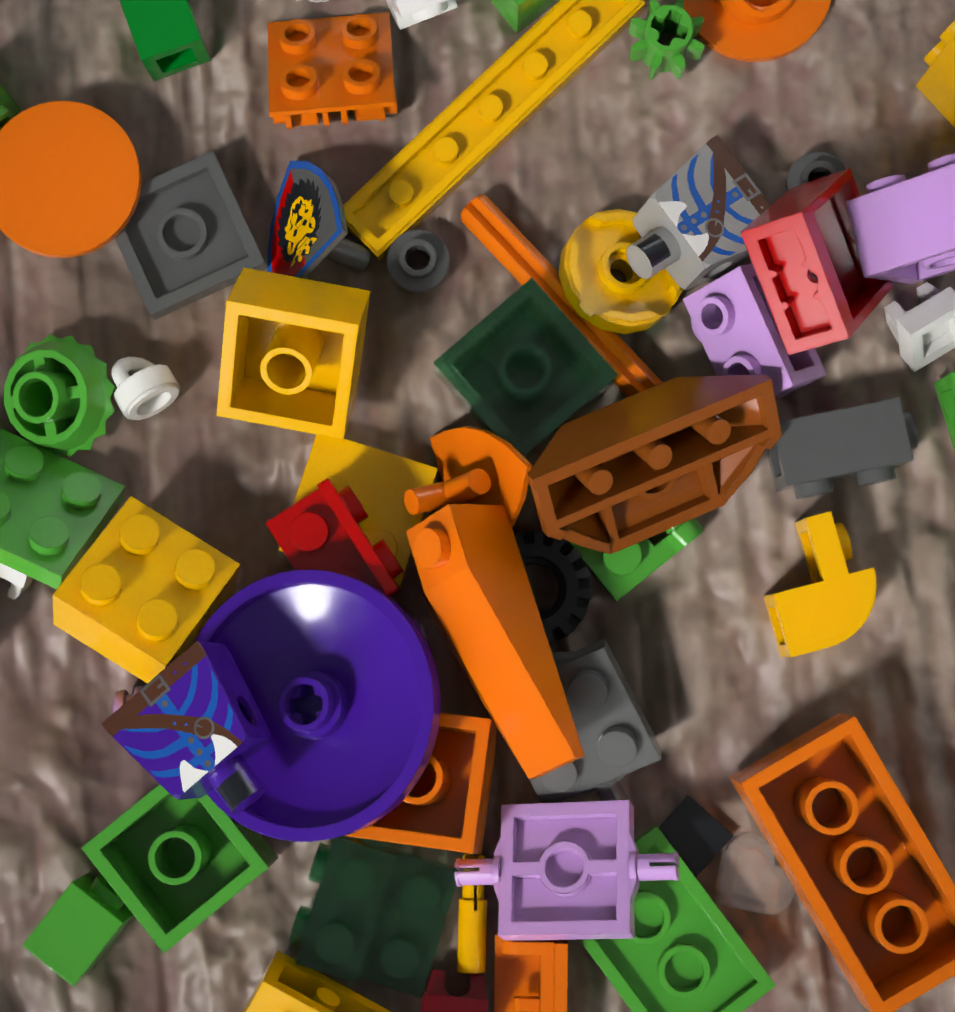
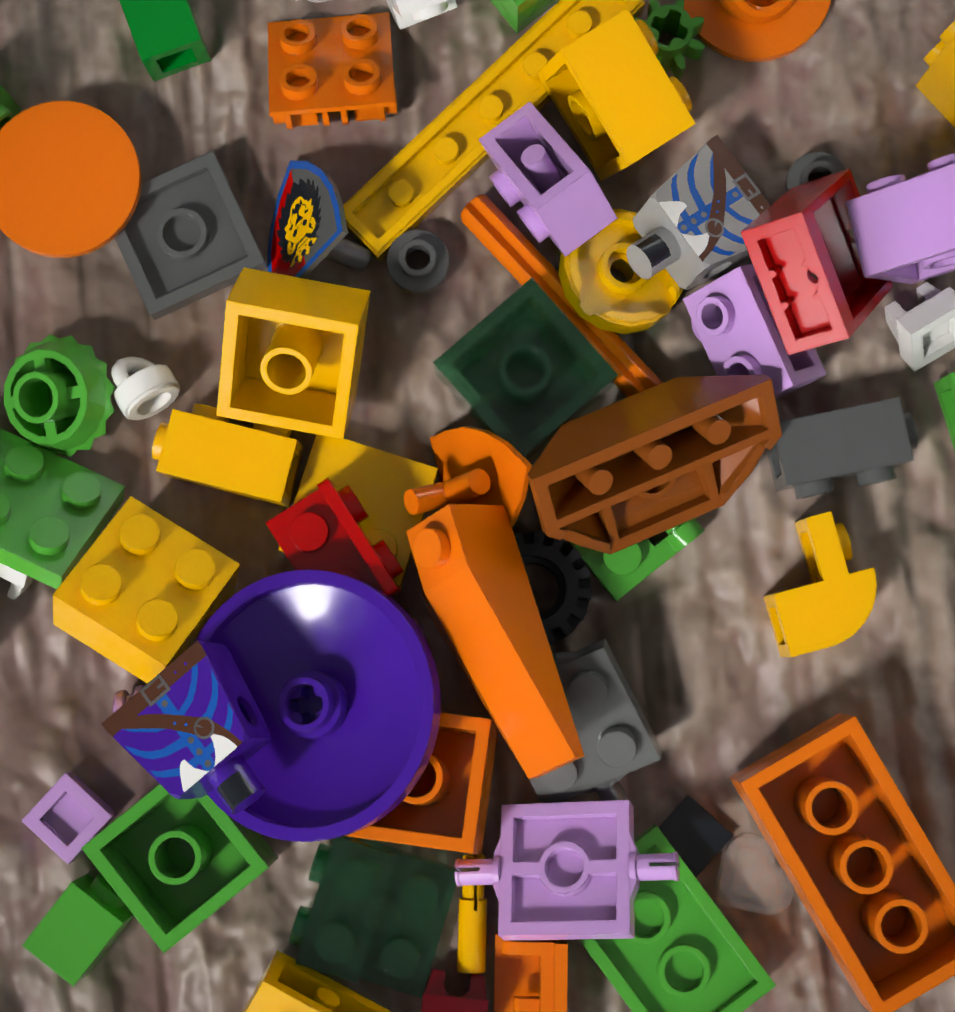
none -> lavender tile [21,771,117,864]
none -> yellow brick [152,403,304,508]
none -> lavender brick [479,101,617,257]
none -> yellow brick [537,8,696,181]

